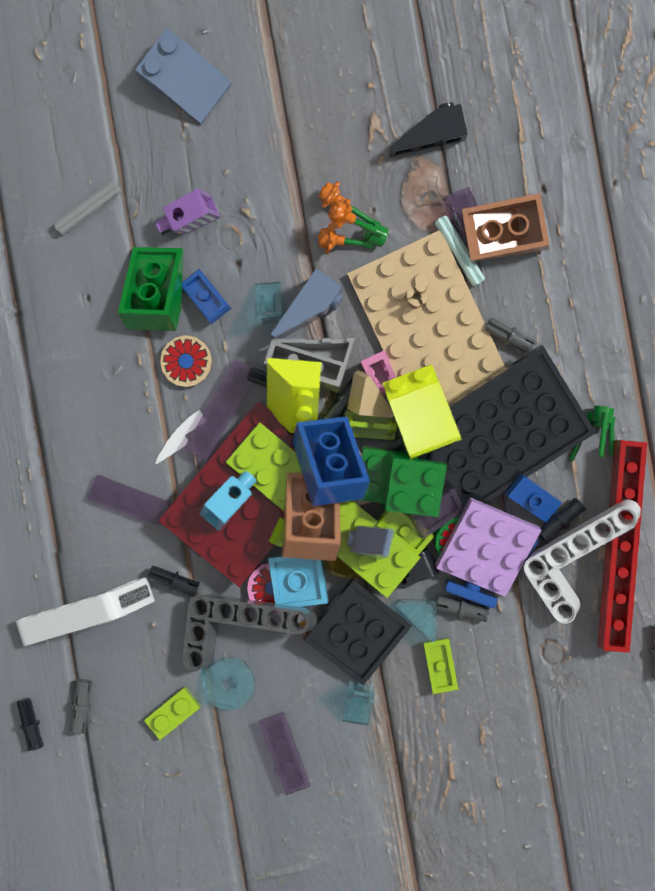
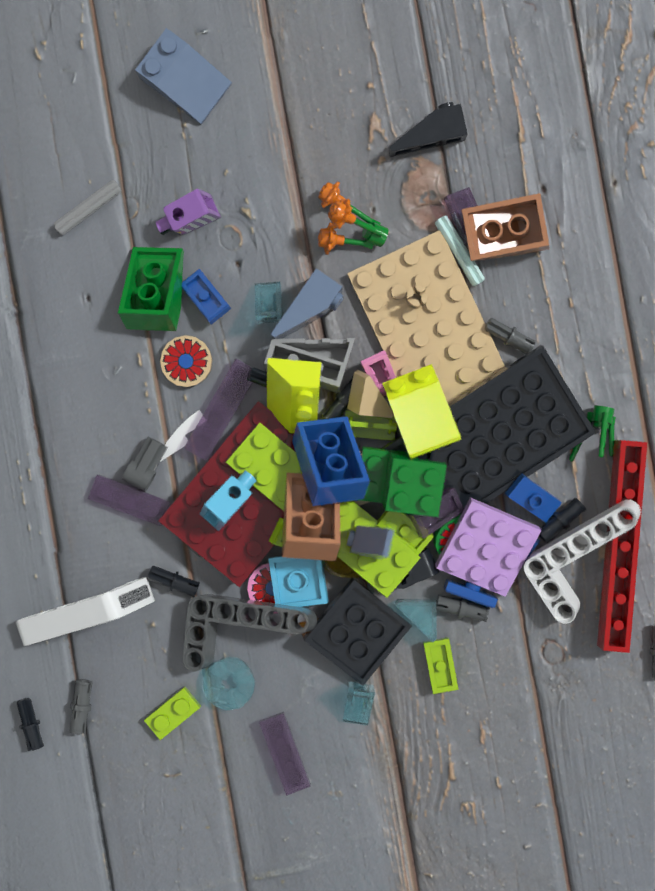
none -> dark grey piece [122,437,168,492]

